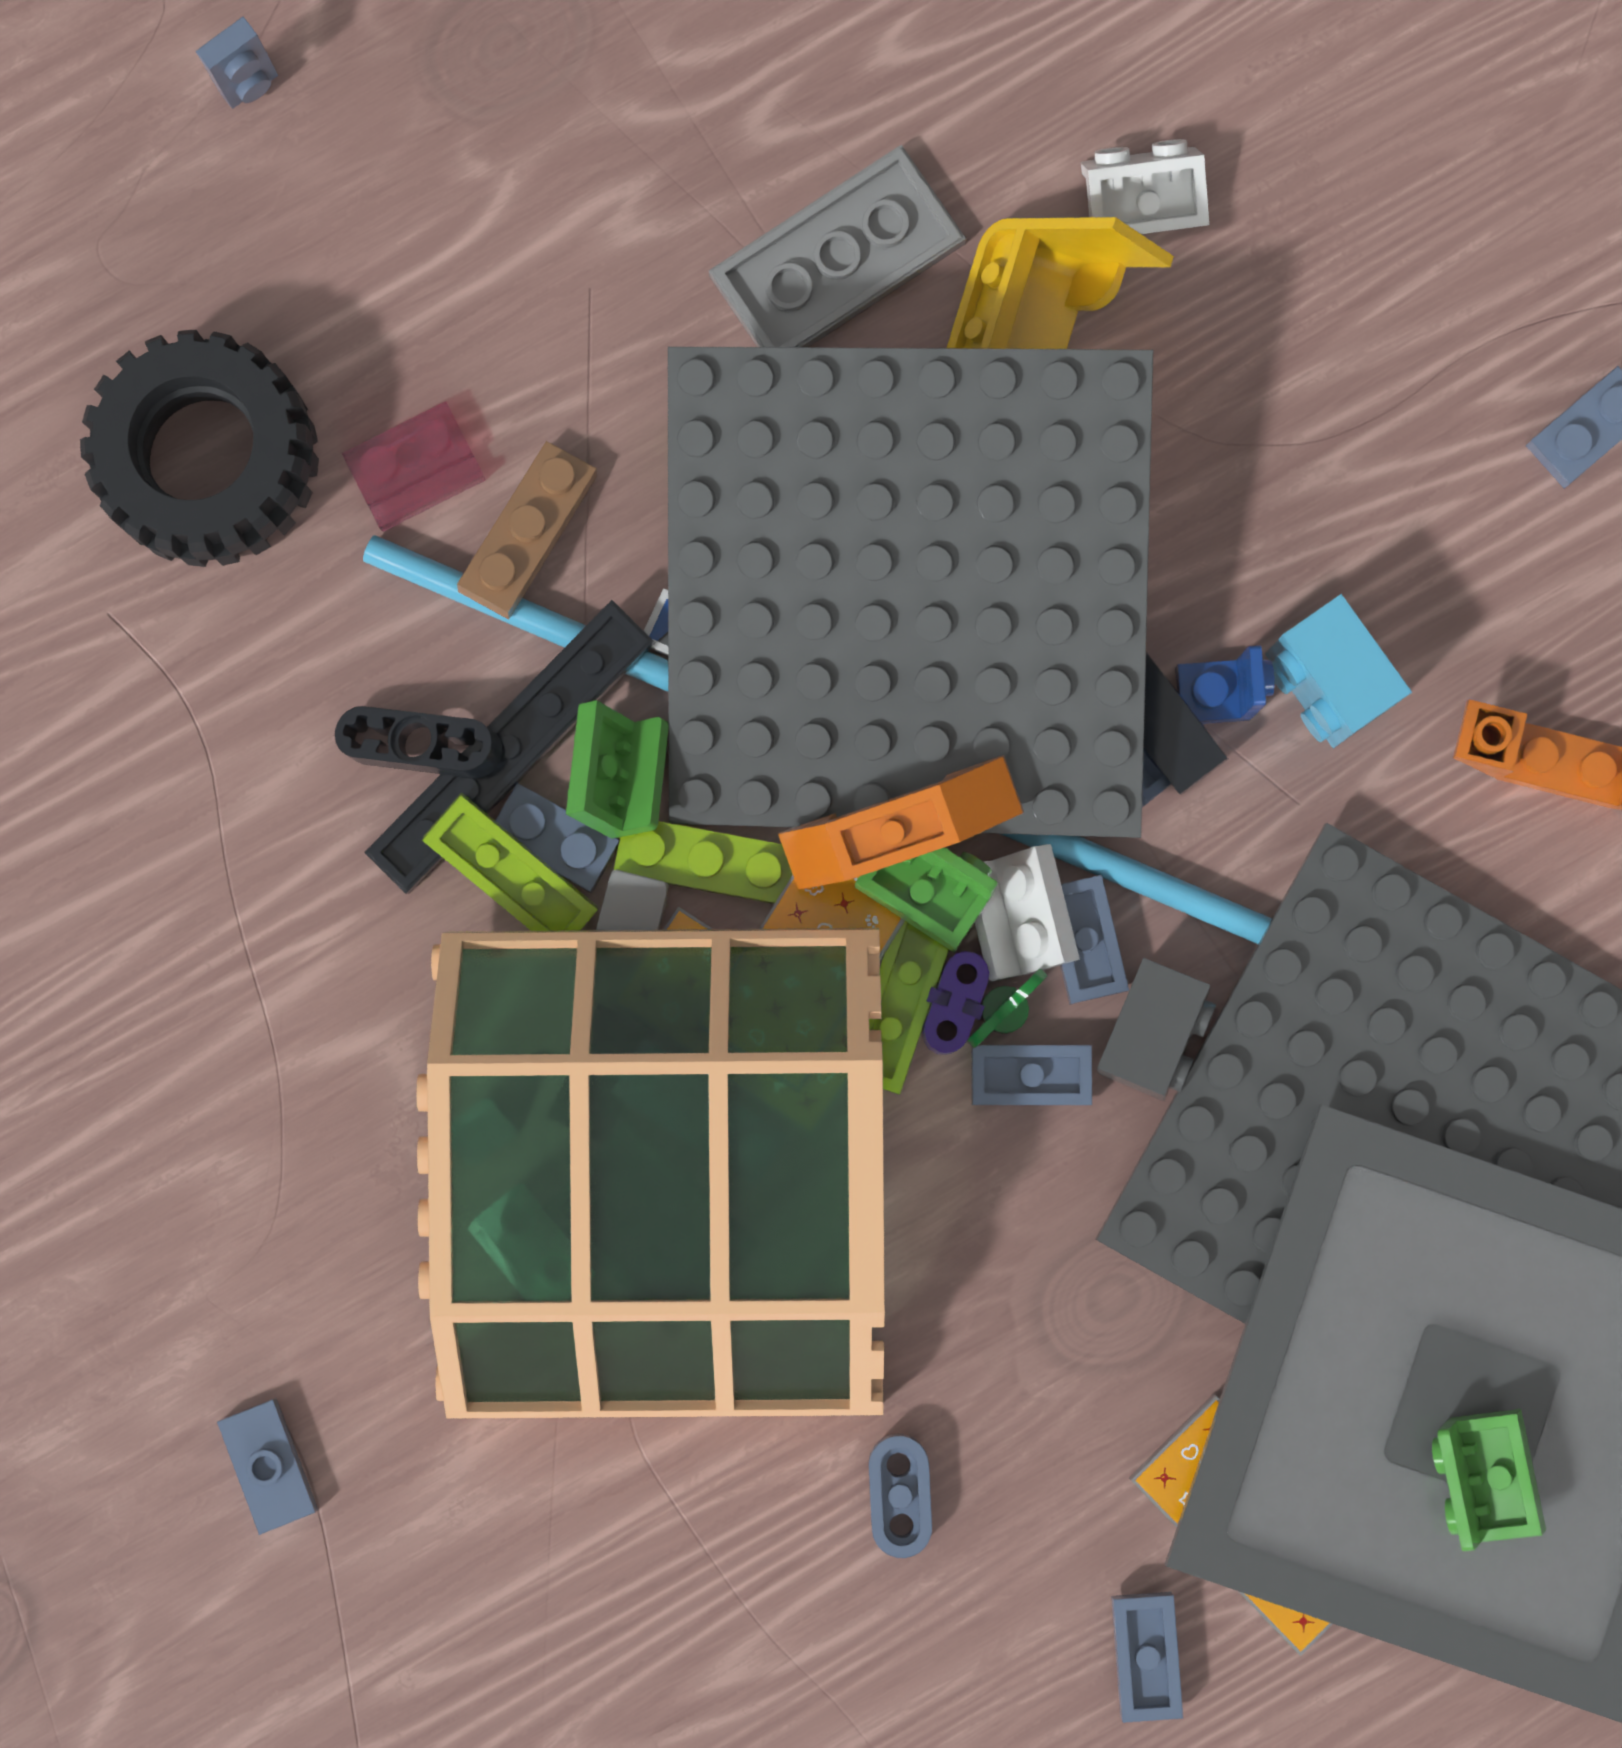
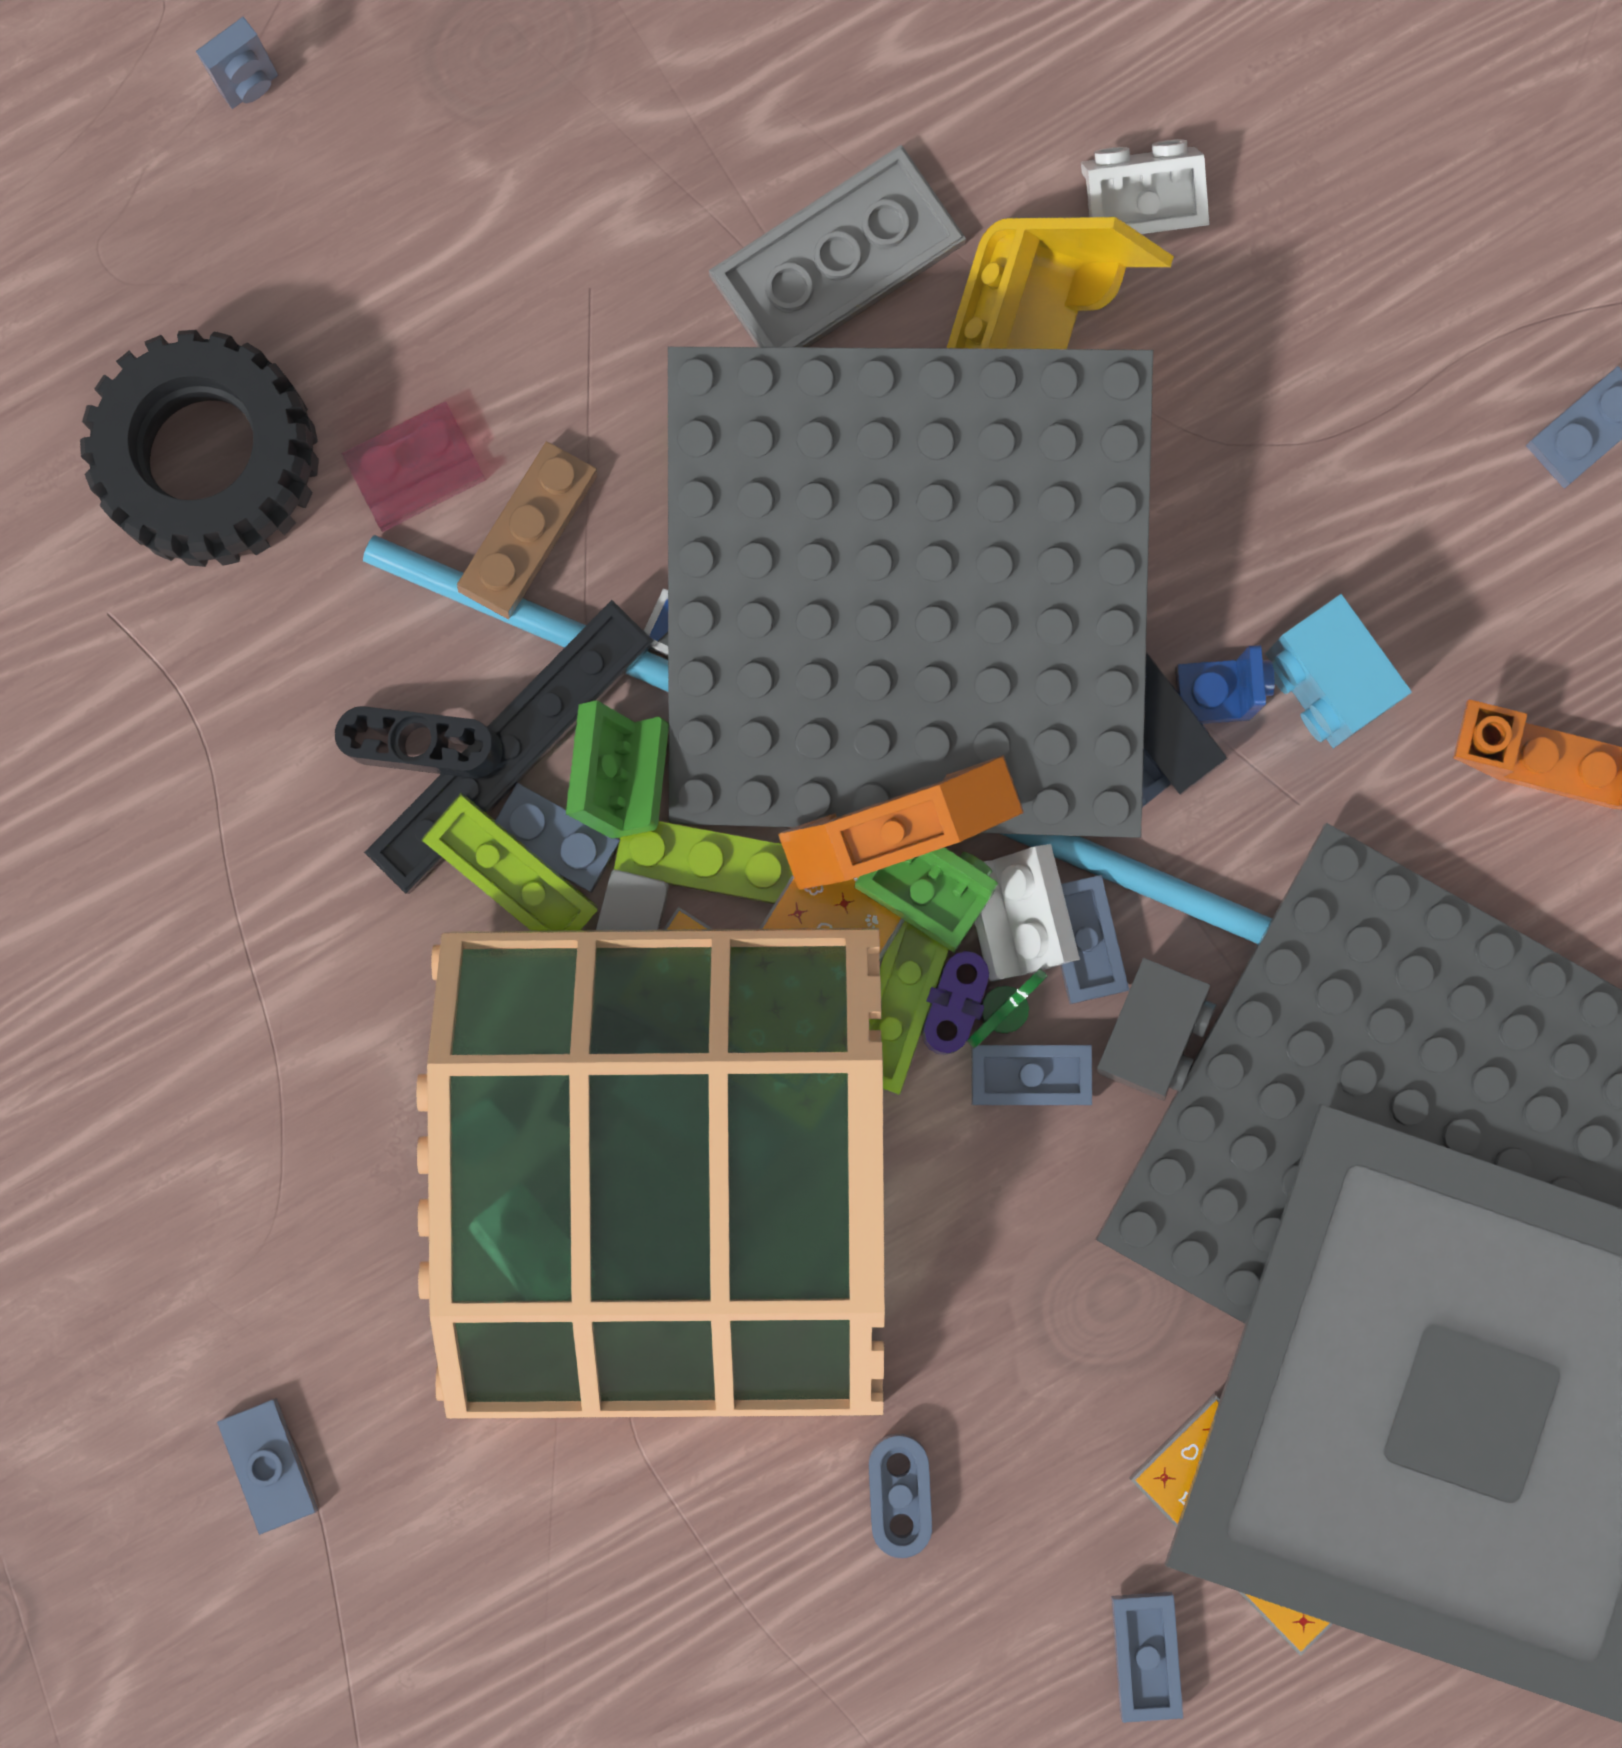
bright green bracket [1432,1409,1546,1551] -> none

